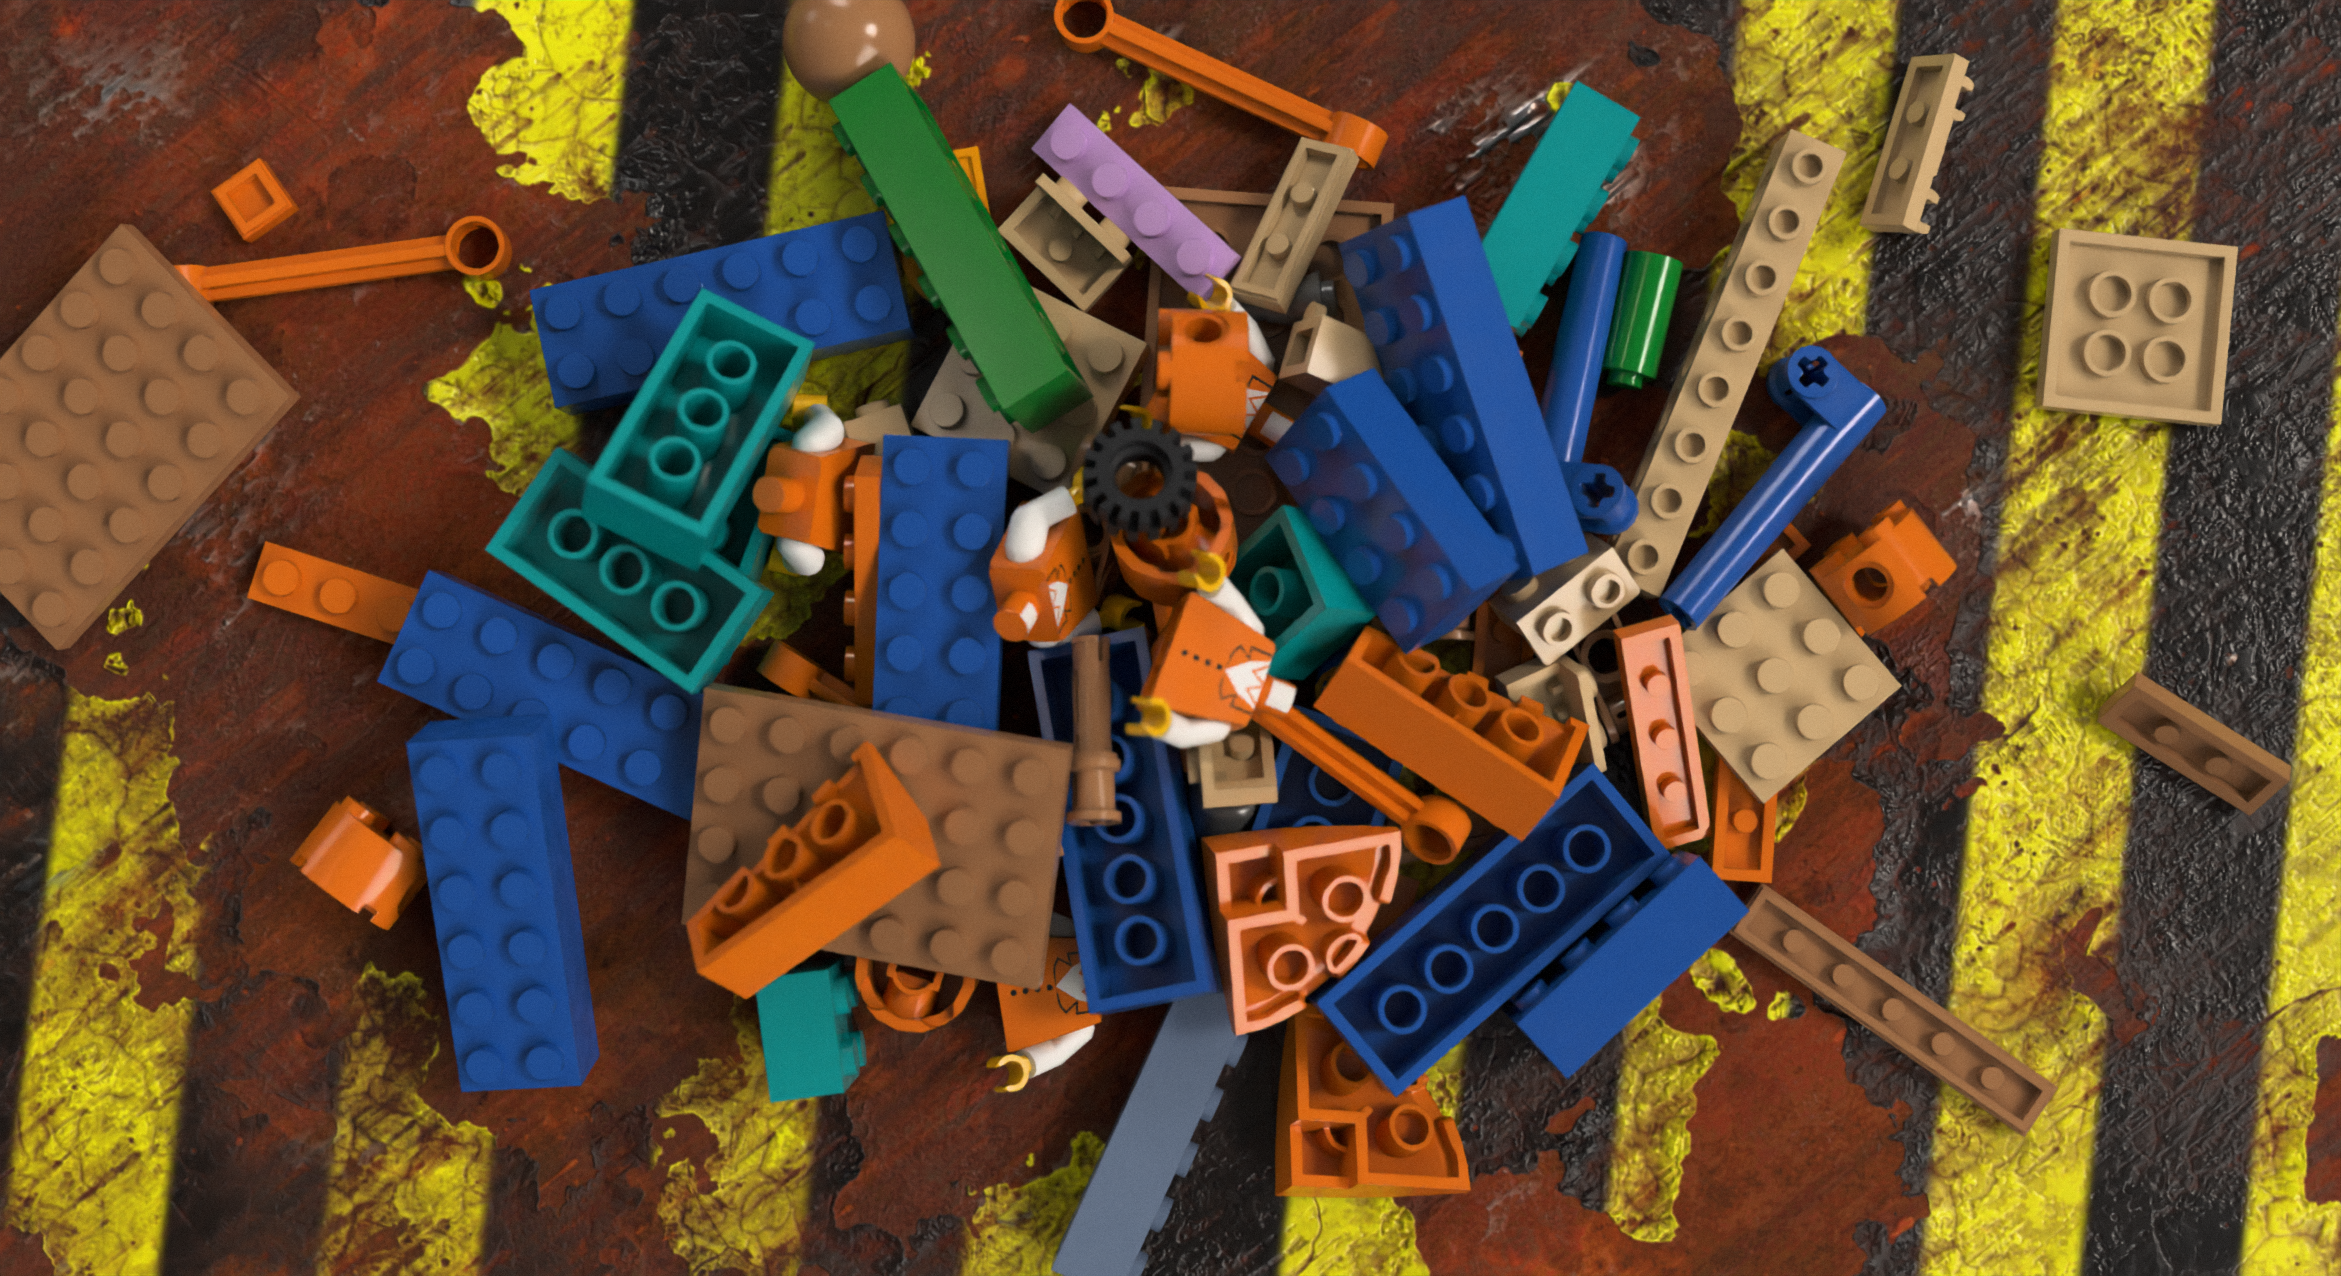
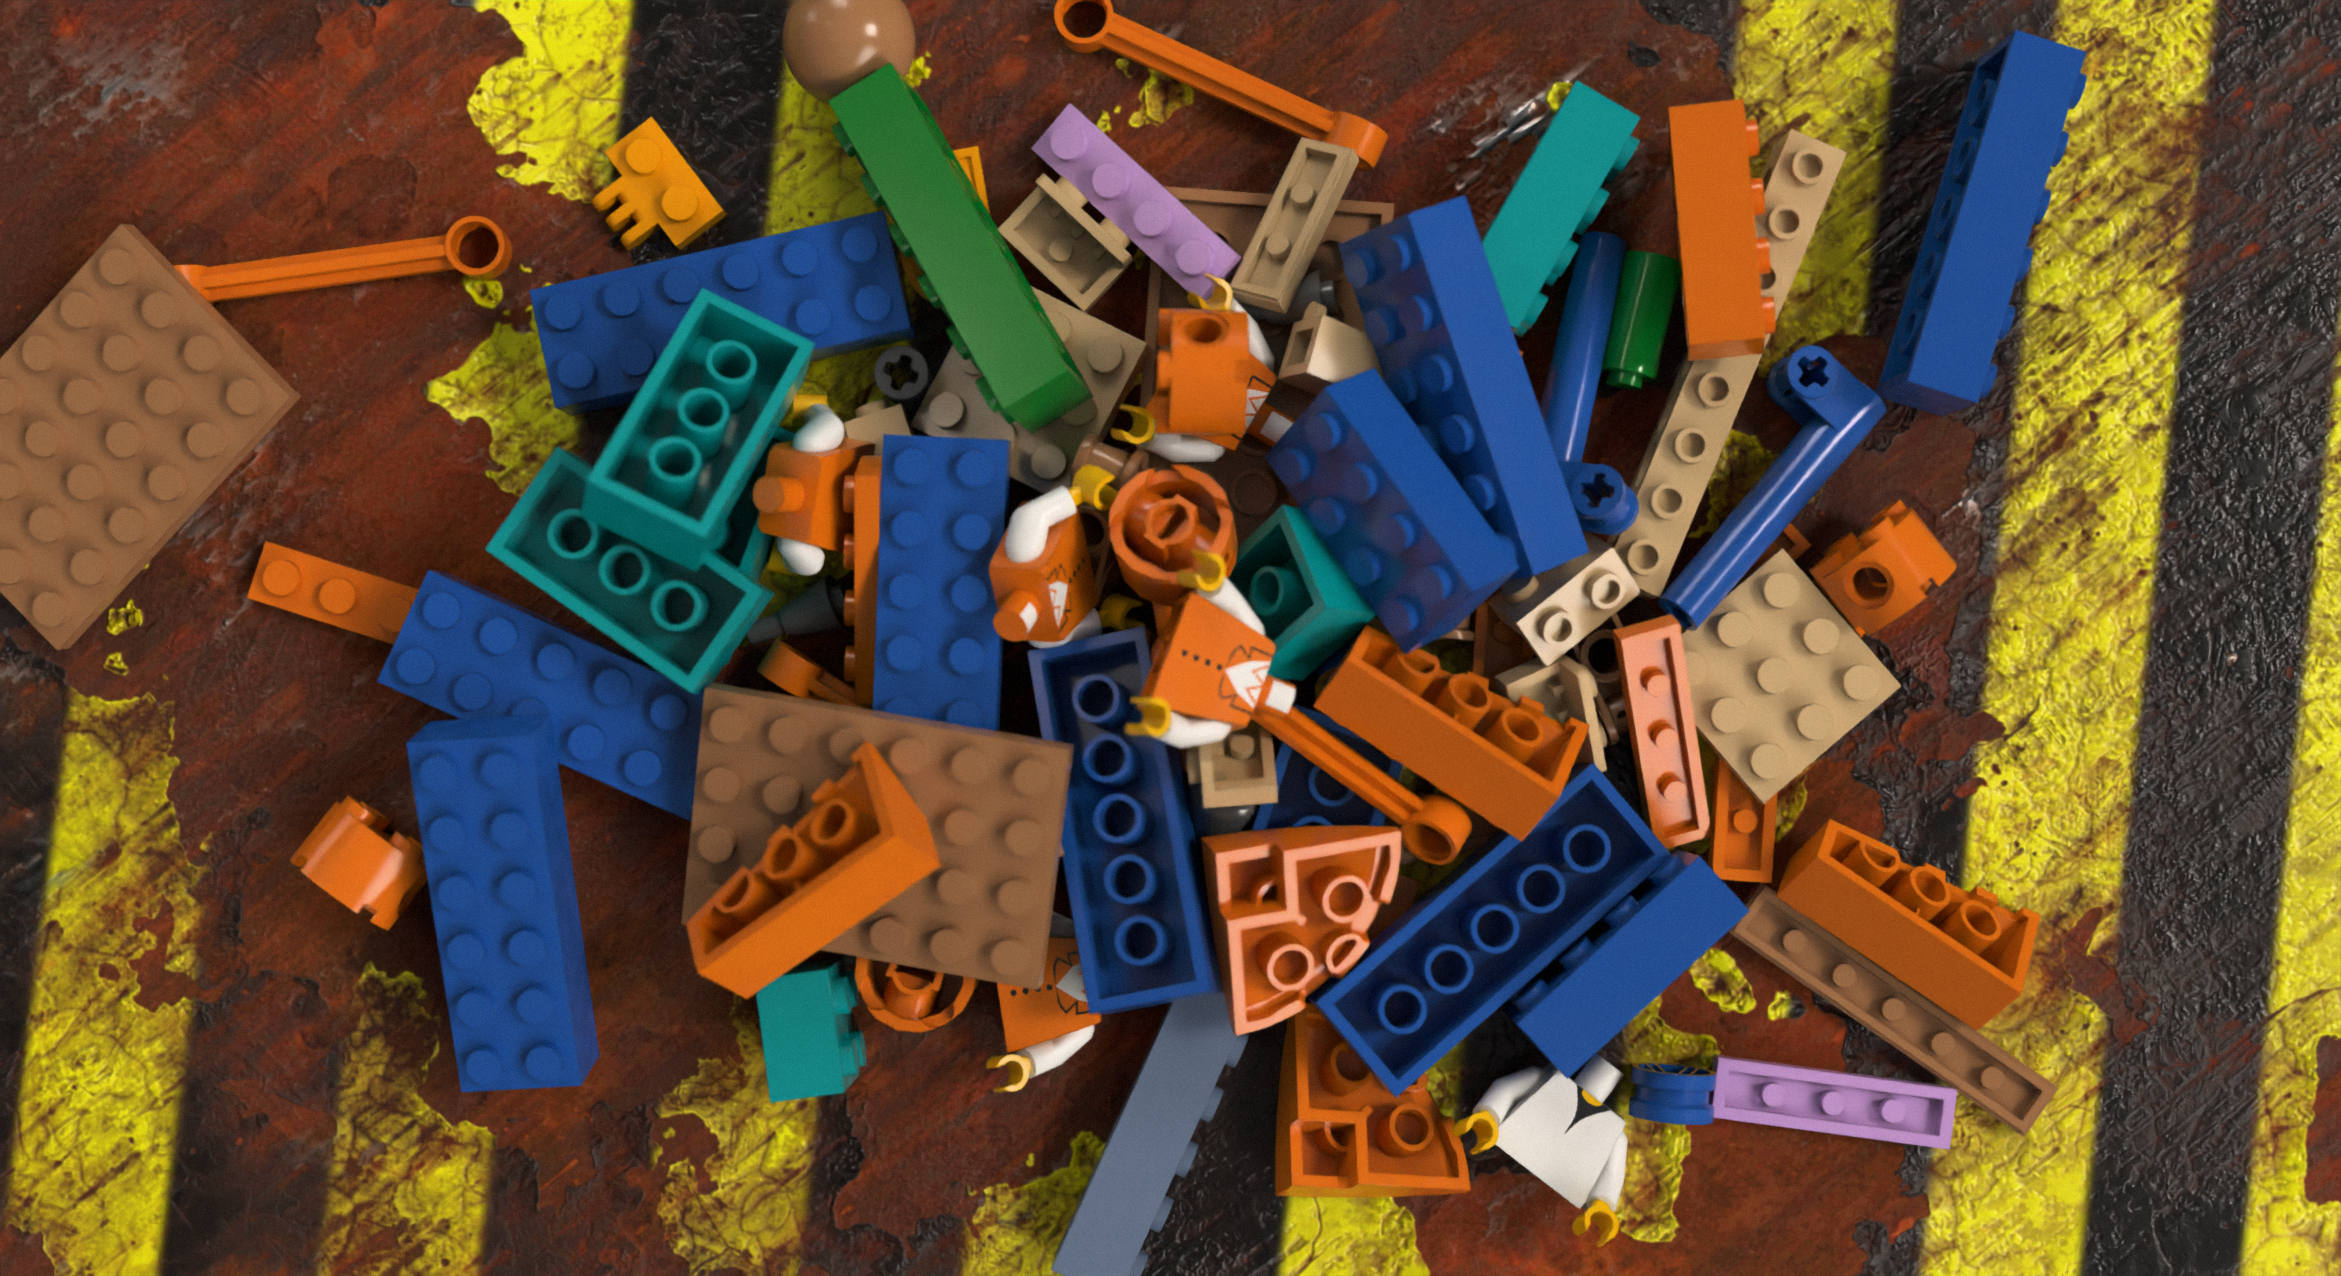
orange tile [210,158,299,243] -> none
medium nougat pin [1066,635,1122,827] -> none
black tyre [1082,417,1198,542] -> none
tan plate [1859,53,1974,234] -> none
tan plate [2035,228,2238,427] -> none
medium nougat plate [2097,672,2291,816] -> none
none -> light orange hinge [591,116,727,250]
none -> dark grey cone [747,574,851,646]
none -> dark grey bush [874,346,934,406]
none -> white torso [1452,1053,1628,1247]
none -> blue wheel [1629,1063,1717,1125]
none -> orange wedge [1668,99,1776,361]
none -> lavender plate [1709,1054,1957,1150]
none -> orange wedge [1776,819,2041,1031]
none -> blue brick [1875,30,2087,416]

